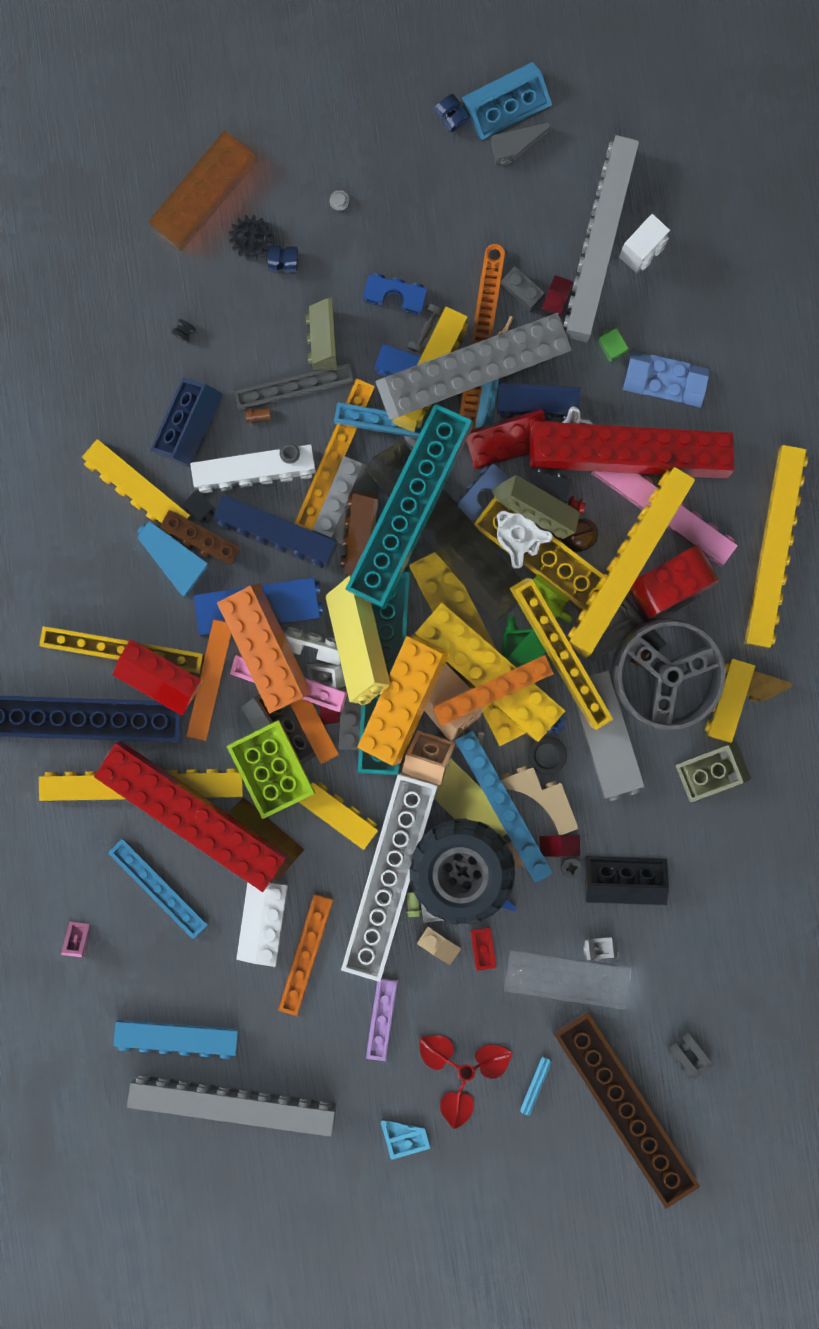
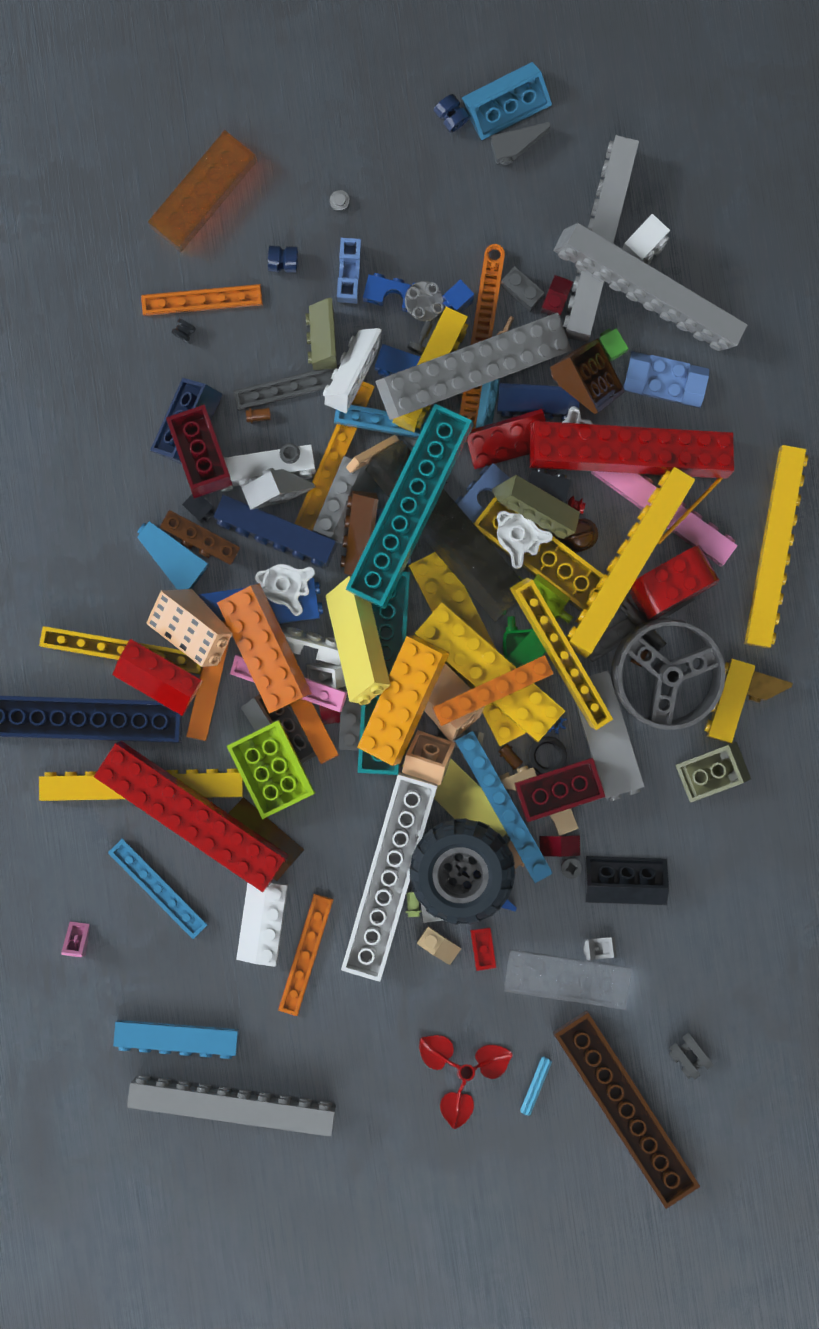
yellow brick [82,439,192,535] -> none
black gear [229,215,272,259] -> none
yellow brick [299,782,378,850] -> none
lavender tile [366,978,398,1062] -> none
medium azure wing [380,1120,430,1160] -> none
none -> orange tile [141,284,263,316]
none -> light nougat slope [146,589,233,667]
none -> dark red brick [166,404,233,498]
none -> light grey slope [241,468,315,510]
none -> white tile [255,564,315,616]
none -> white slope [323,328,382,414]
none -> medium blue arch [337,238,361,304]
none -> light nougat tile [346,435,399,473]
none -> light grey dish [405,281,444,321]
none -> blue brick [442,279,474,313]
none -> reddish brown pin [498,744,523,770]
none -> dark red brick [514,758,606,822]
none -> reddish brown slope [550,338,625,414]
none -> light grey brick [553,223,747,351]
none -> light orange axle [658,478,723,544]

